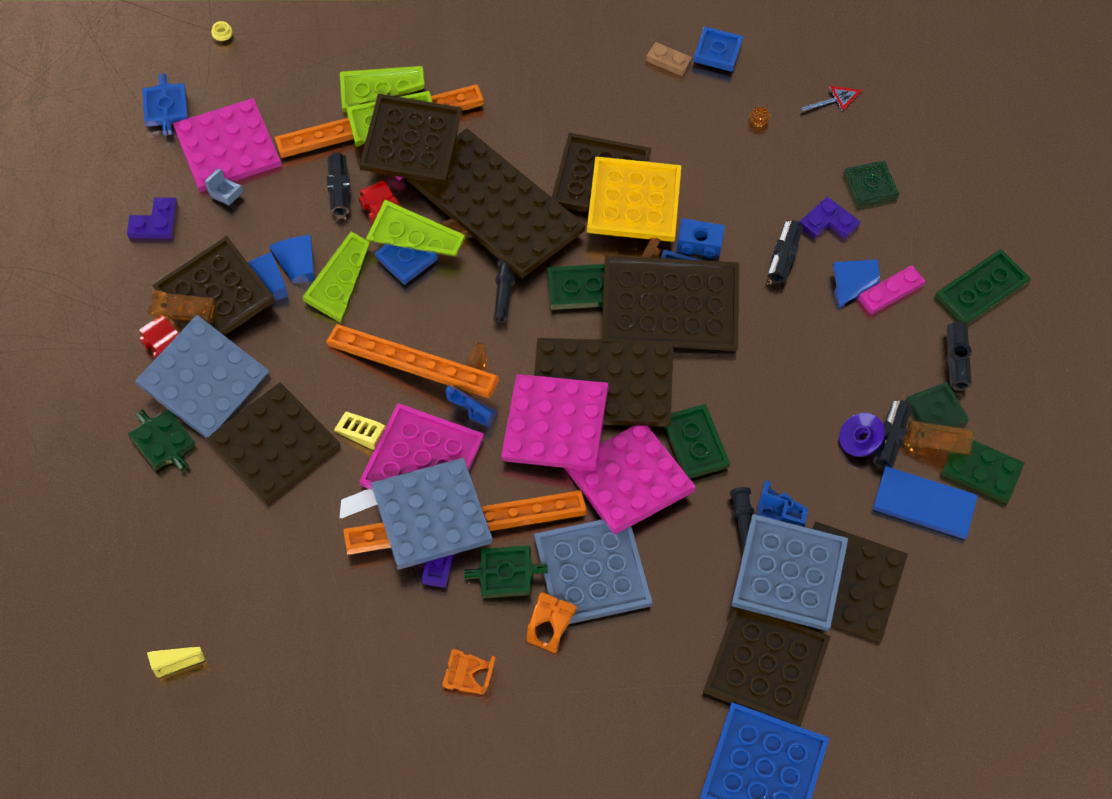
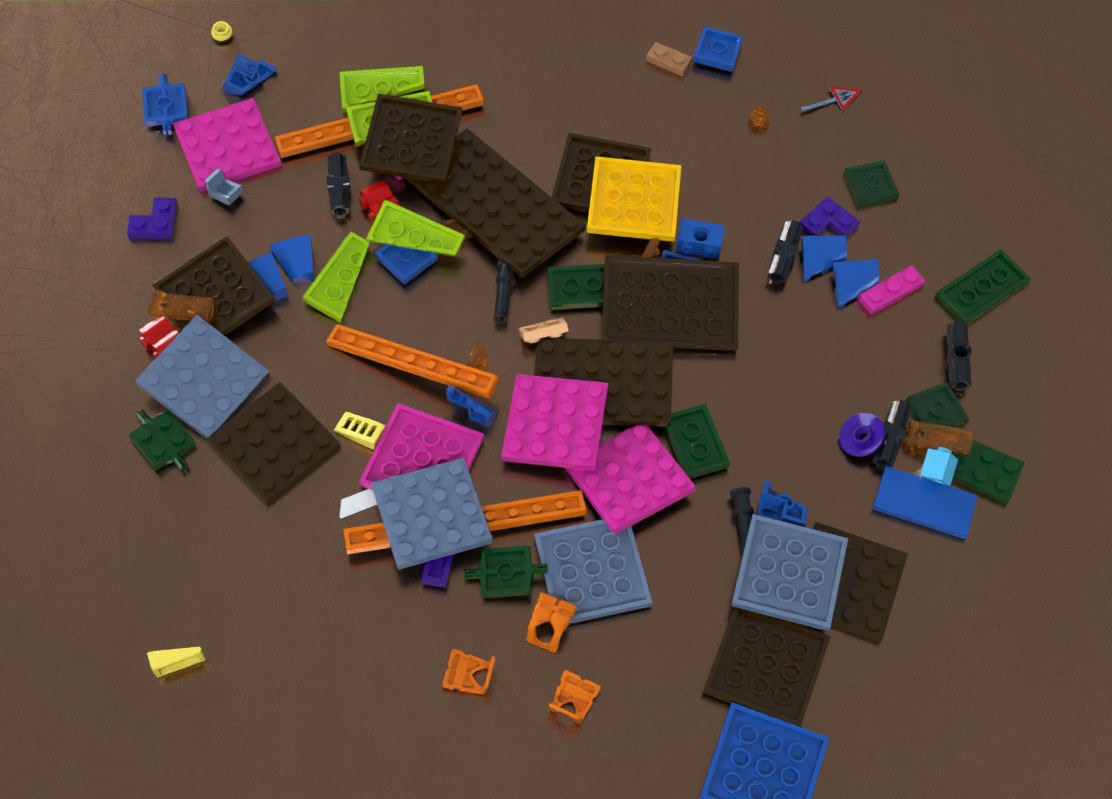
none -> blue slope [222,54,277,95]
none -> light nougat plate [519,318,568,343]
none -> orange piece [549,670,601,724]
none -> blue slope [801,235,847,281]
none -> medium azure brick [920,447,958,486]

